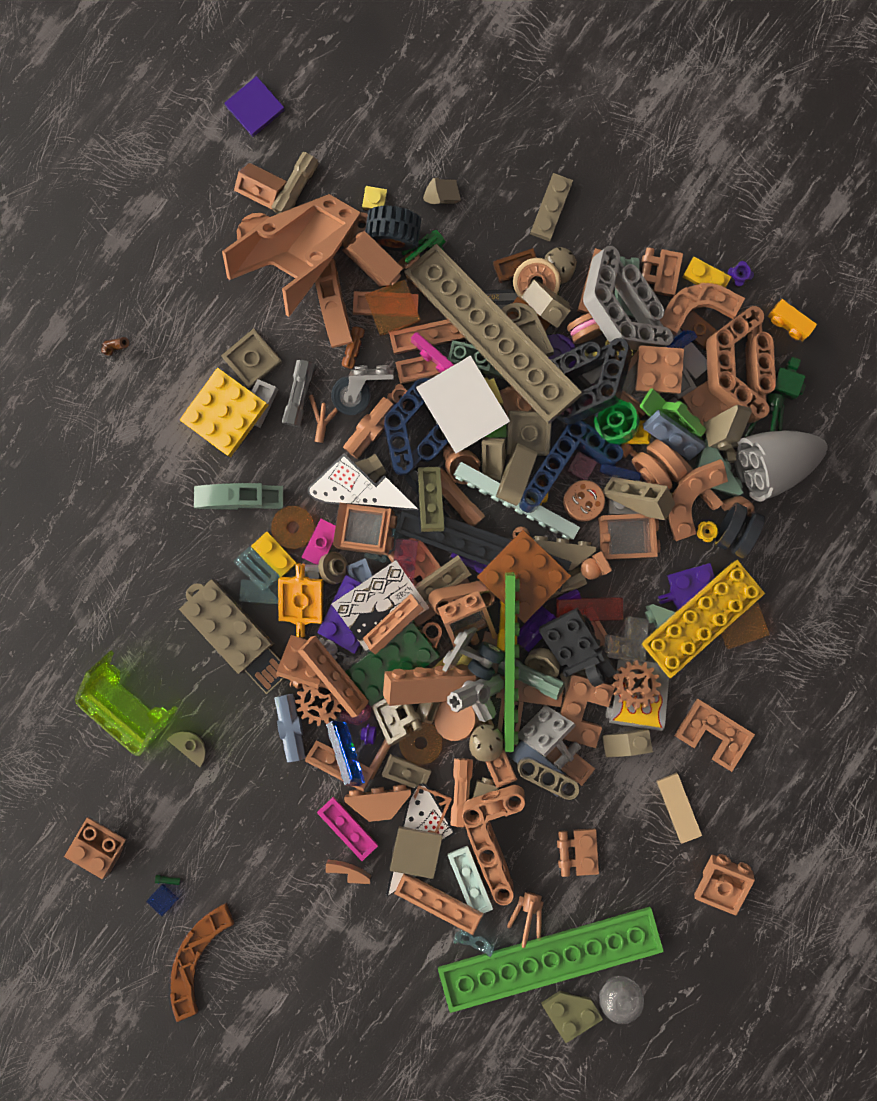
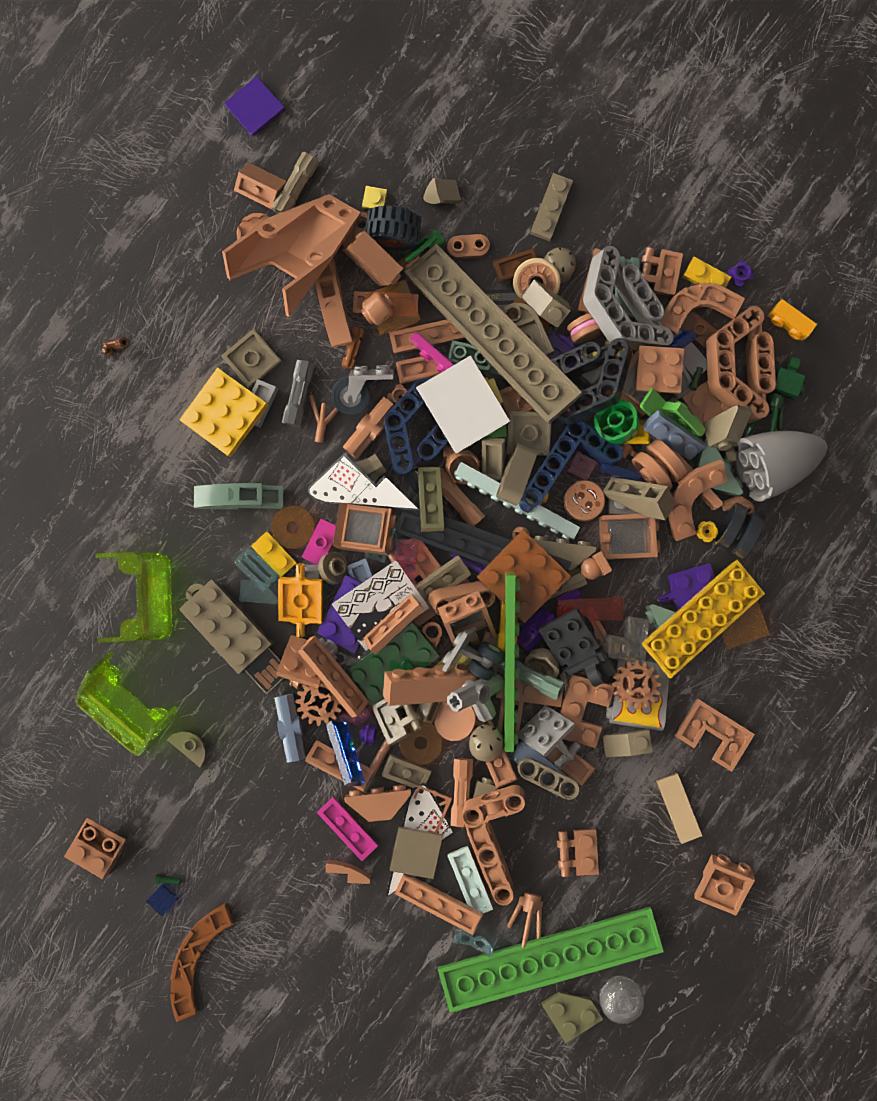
none -> clear neon green windscreen [96,552,172,642]
none -> nougat head [361,292,394,325]
none -> nougat plate [447,234,490,259]
none -> dark green piece [688,367,703,391]

